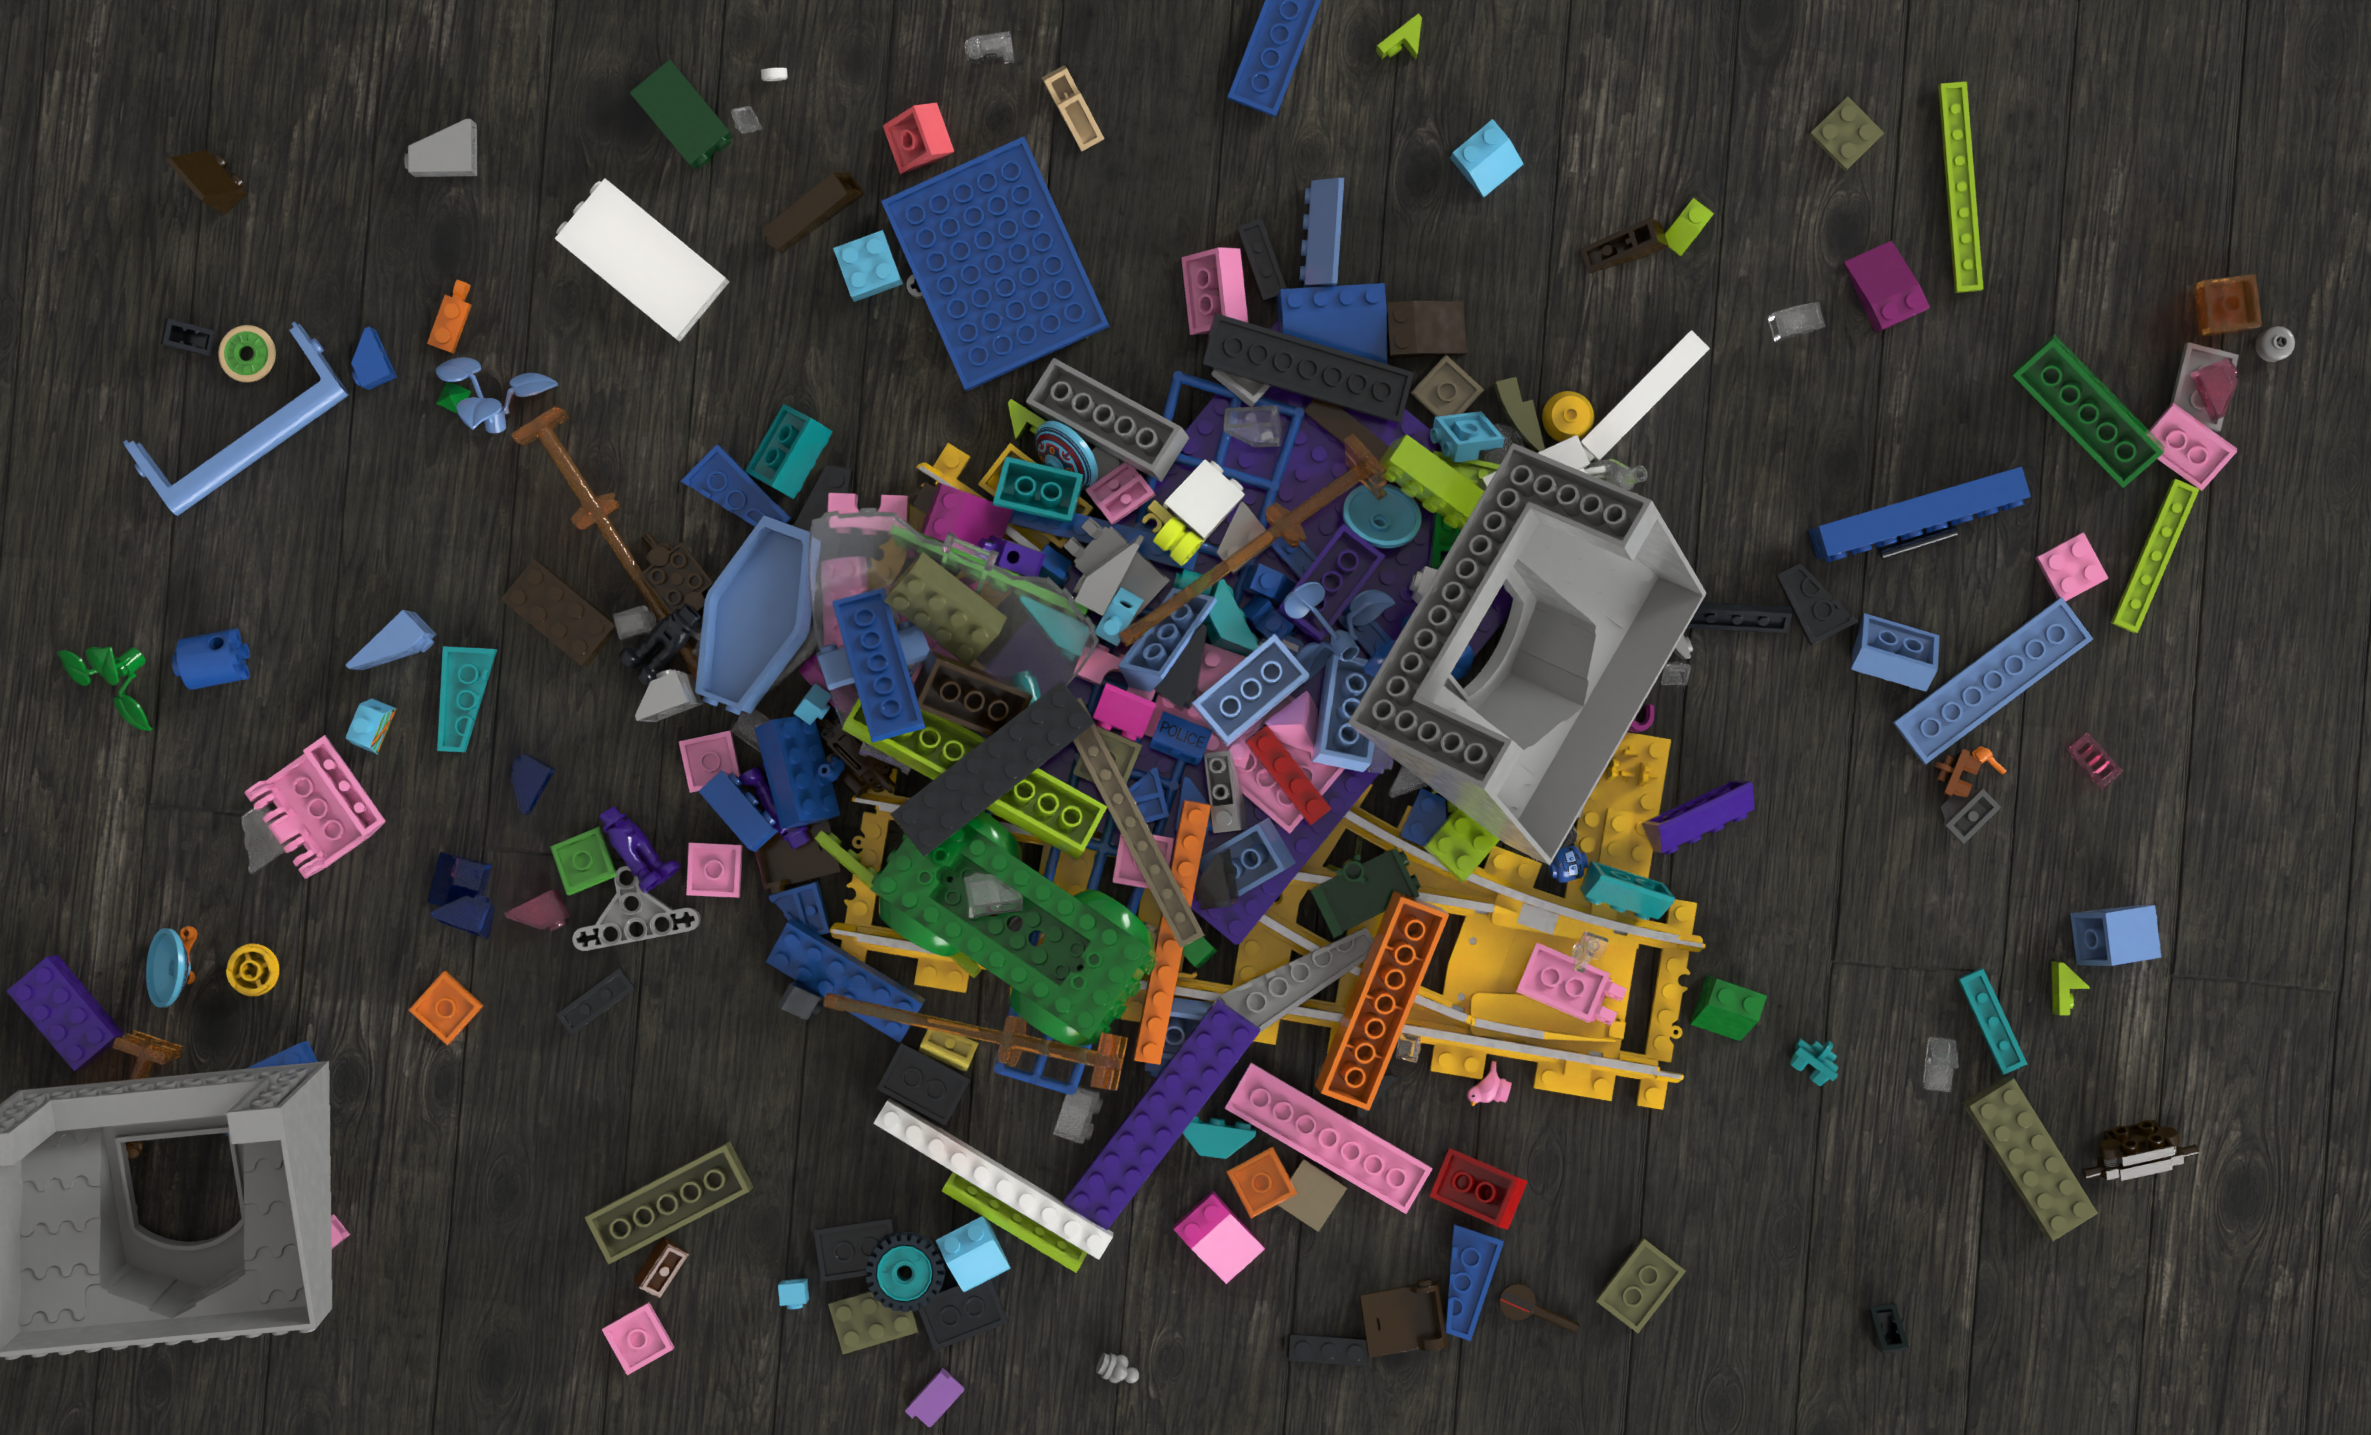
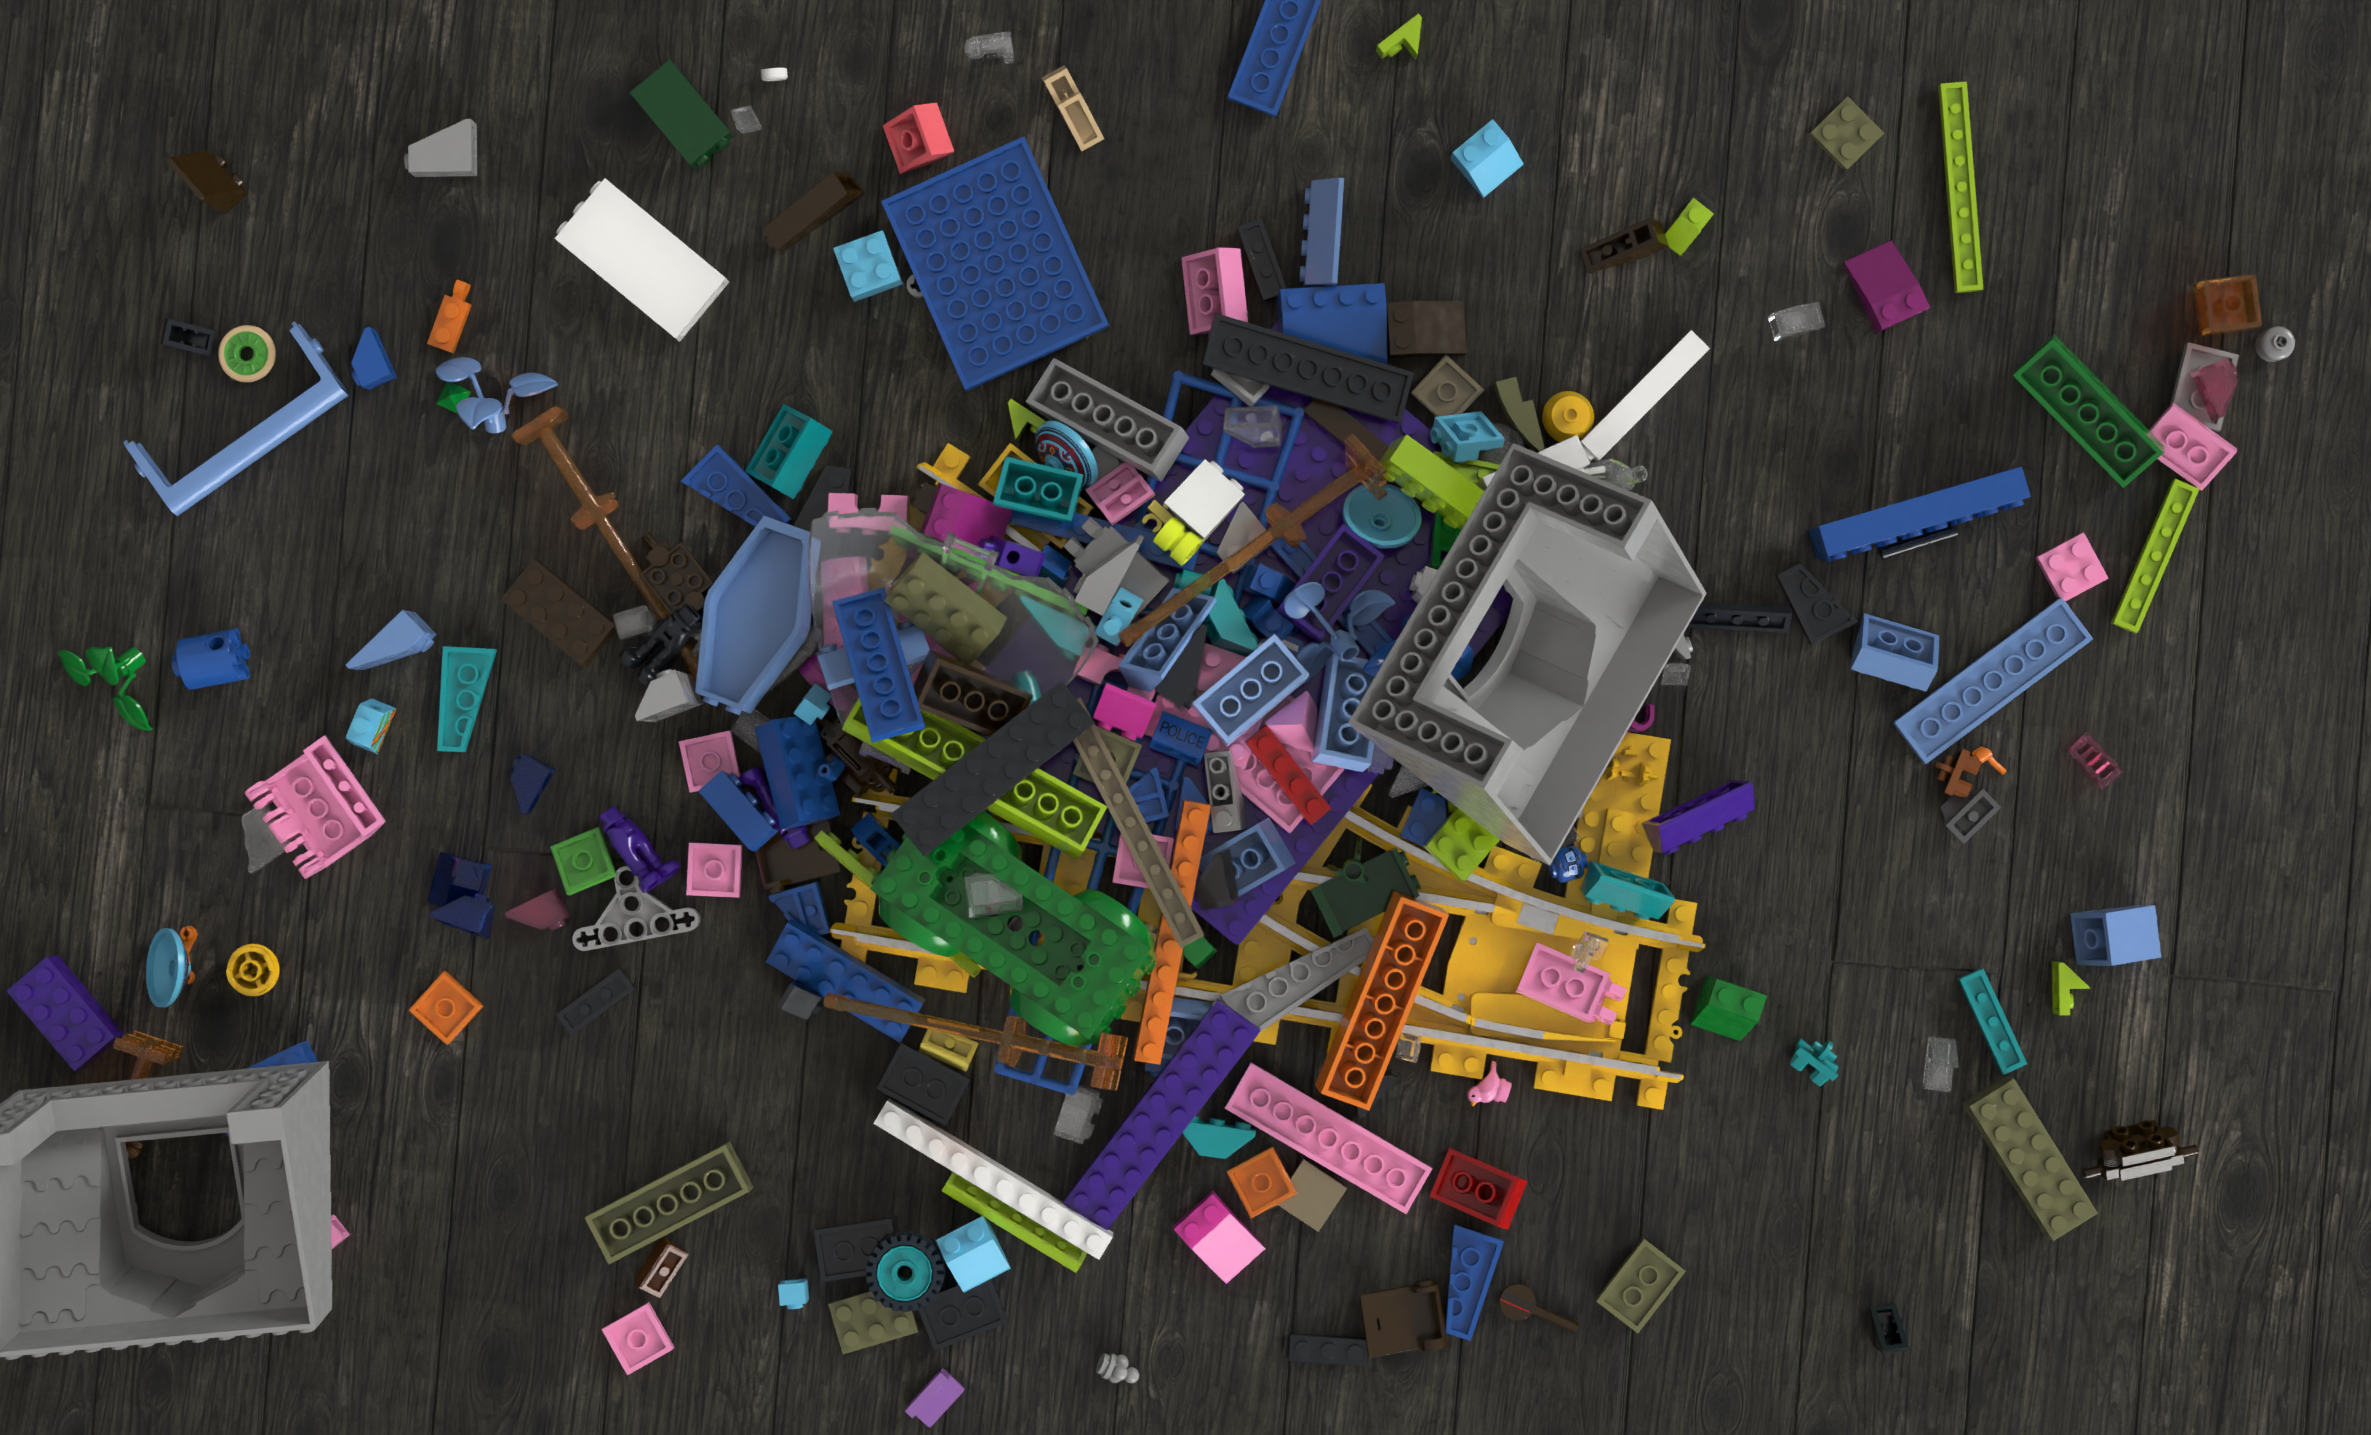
none -> blue slope [851,812,902,867]

